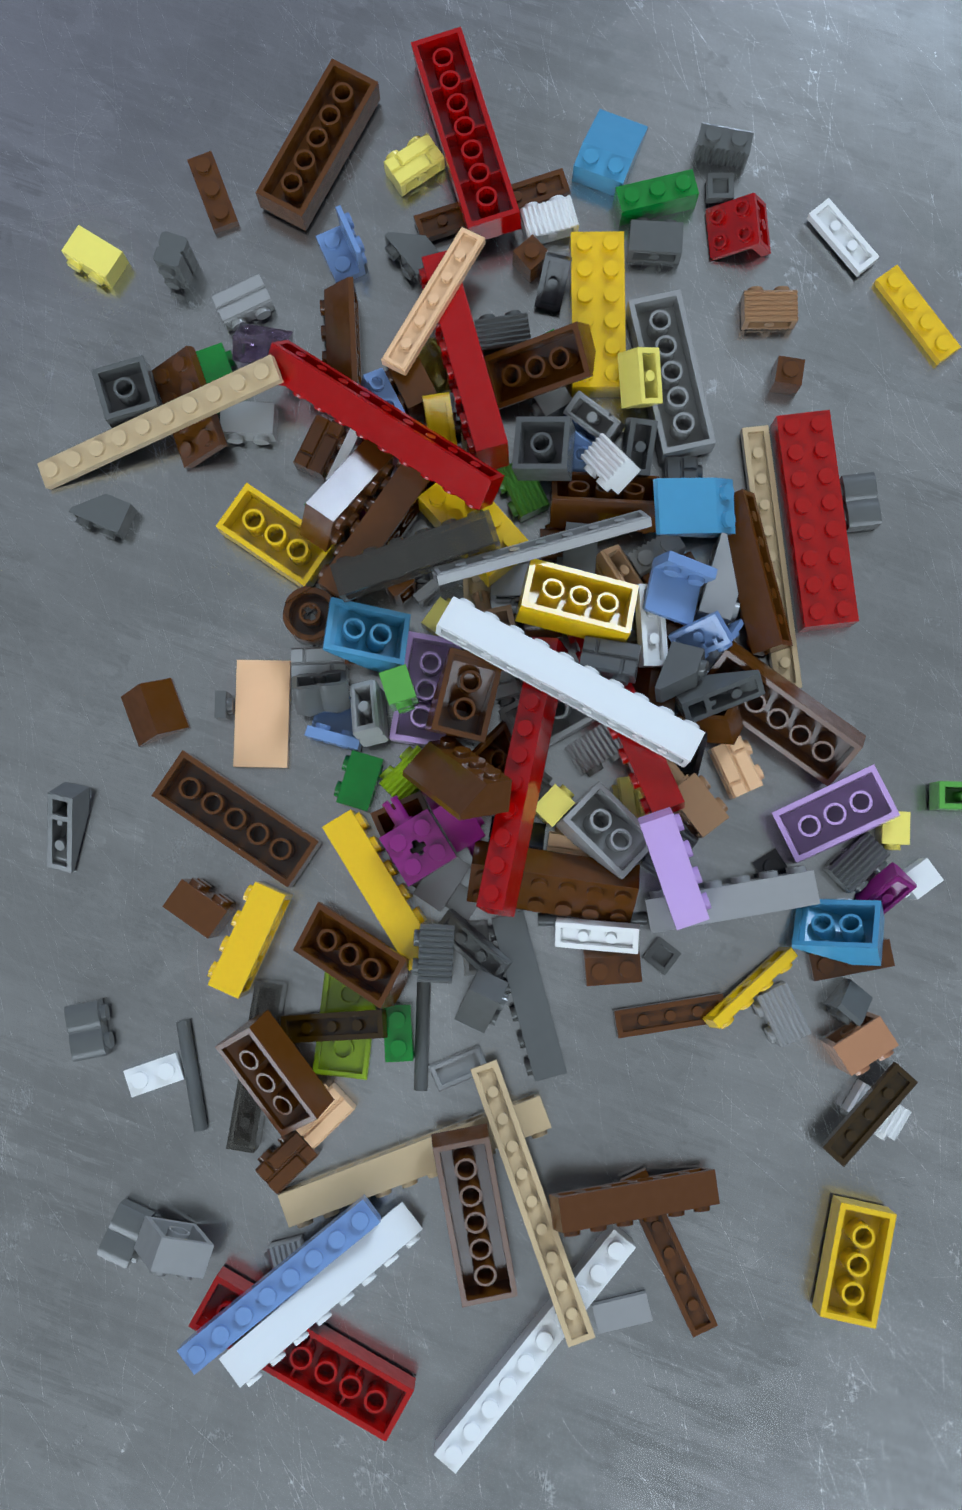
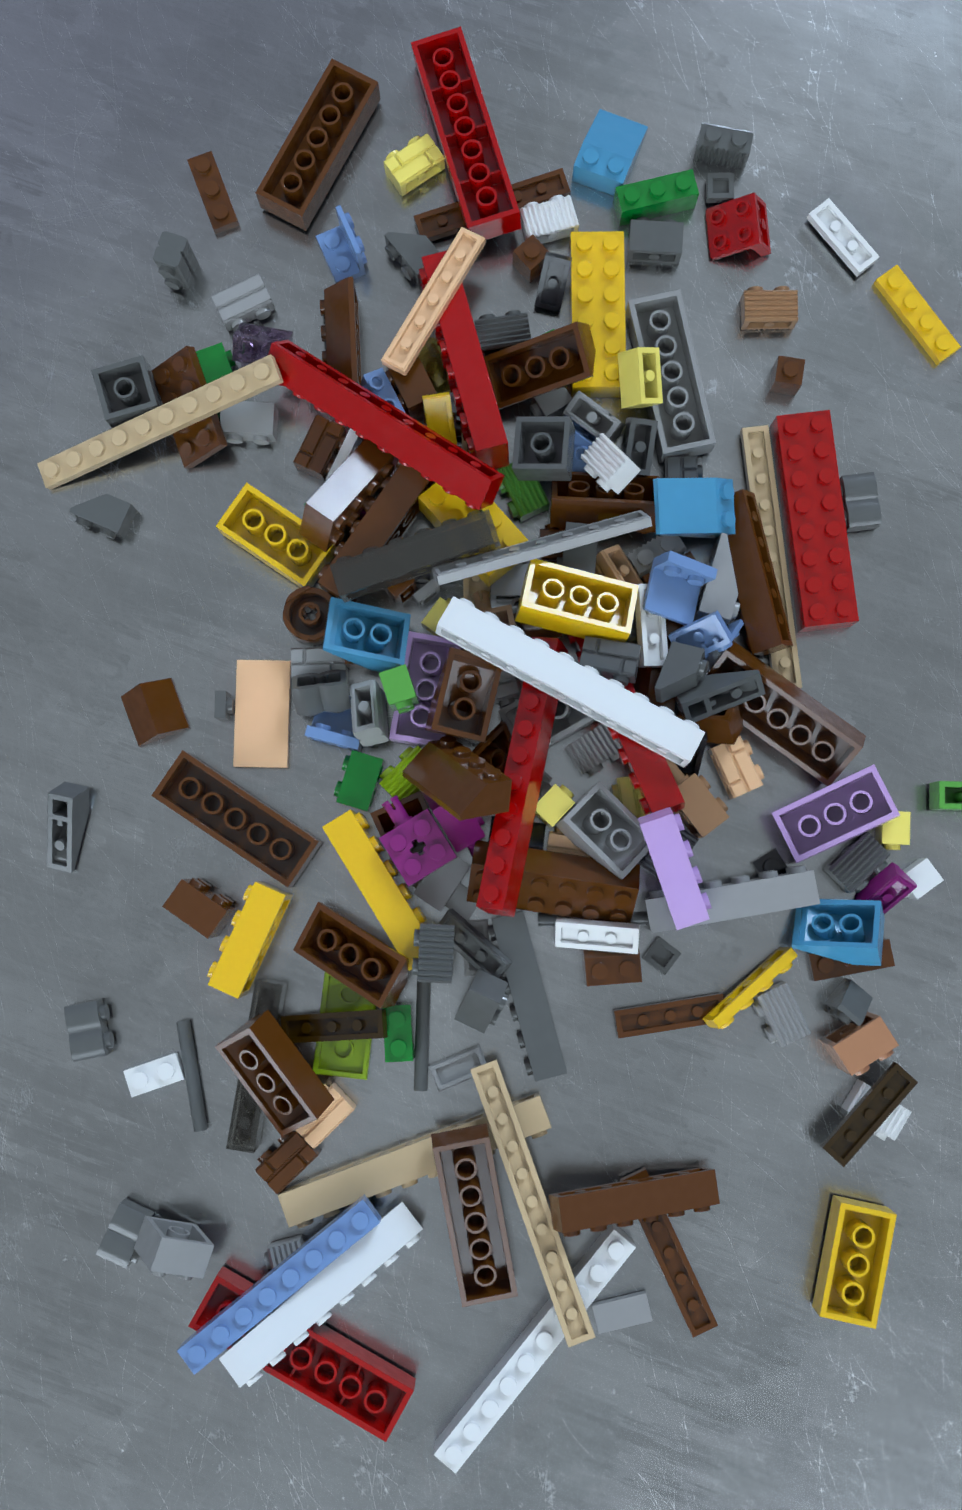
light yellow brick [61,225,129,288] -> none

